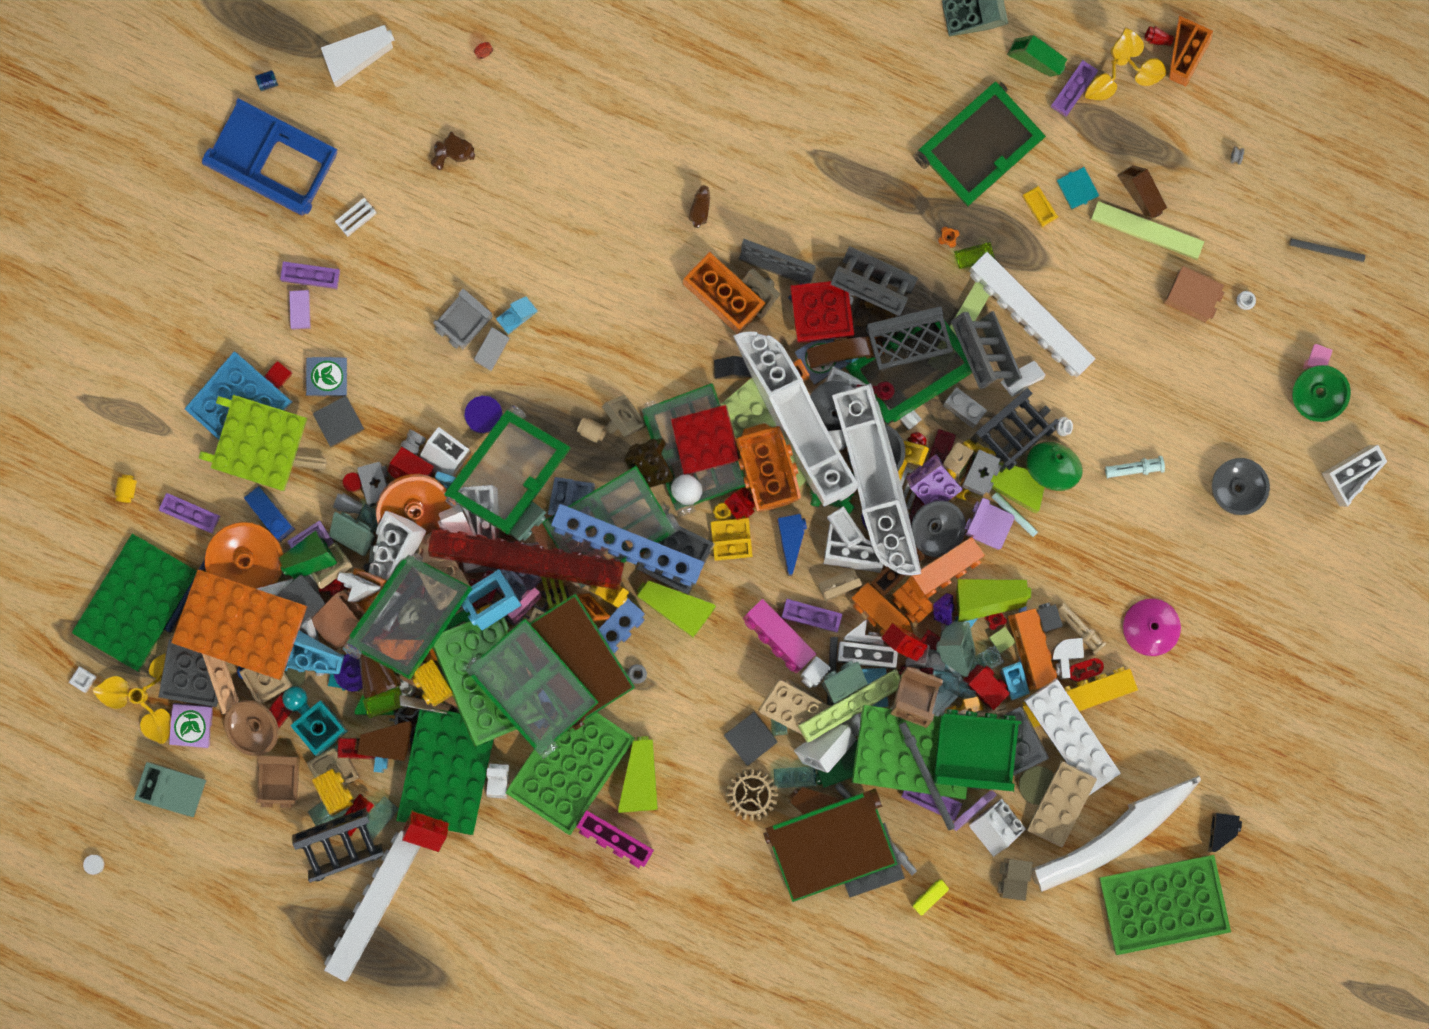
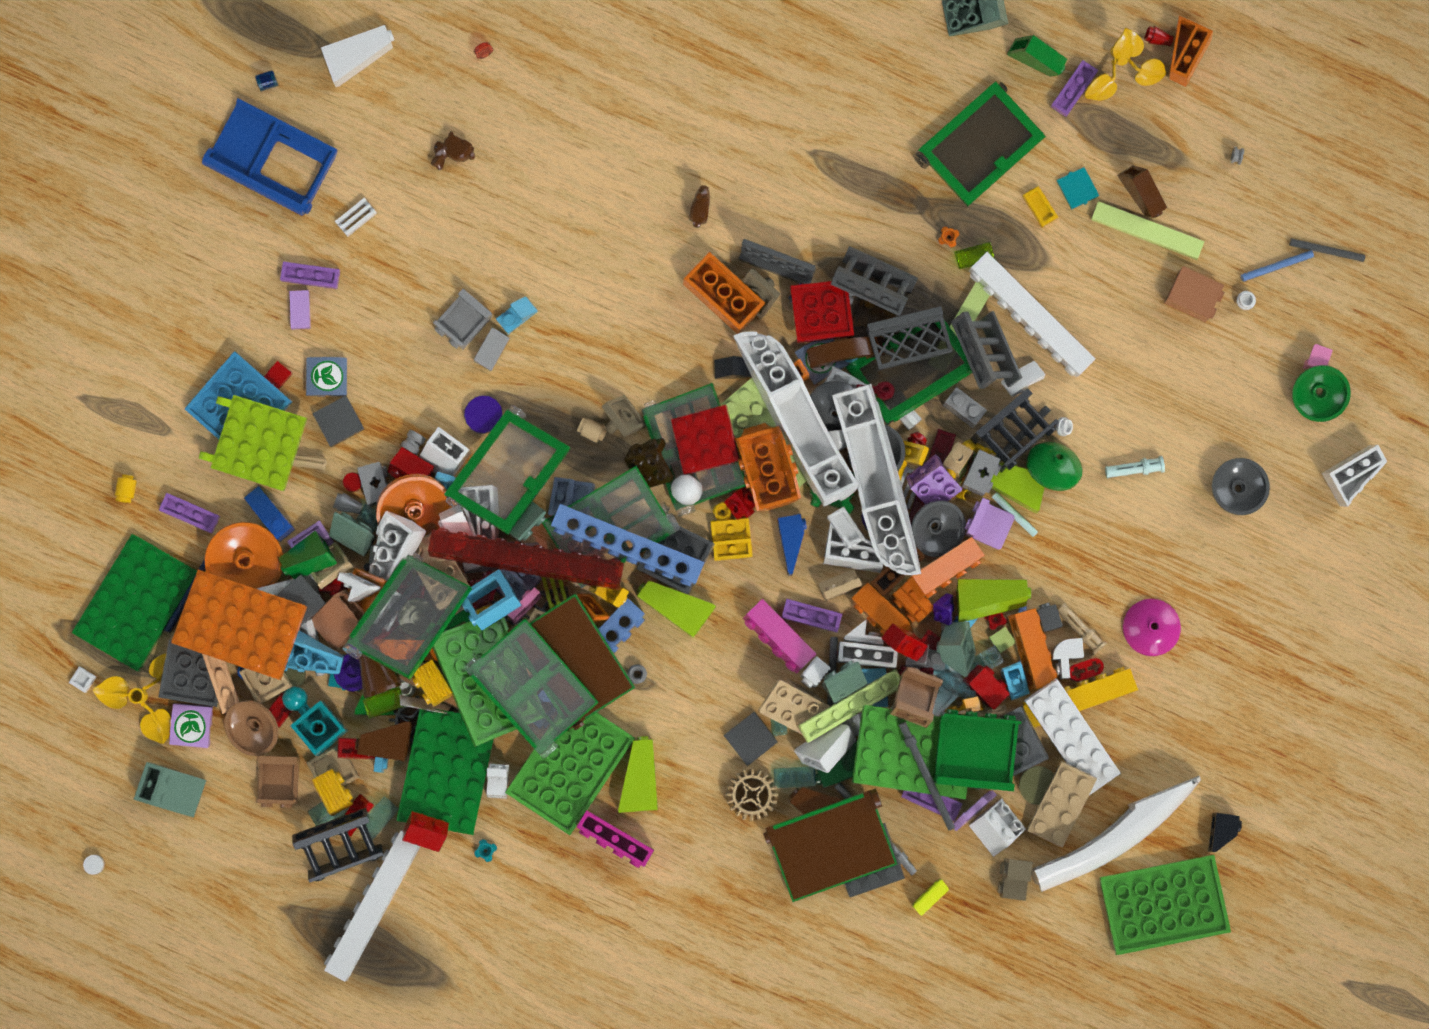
none -> teal plate [474,839,497,862]
none -> medium blue bar [1240,250,1314,282]

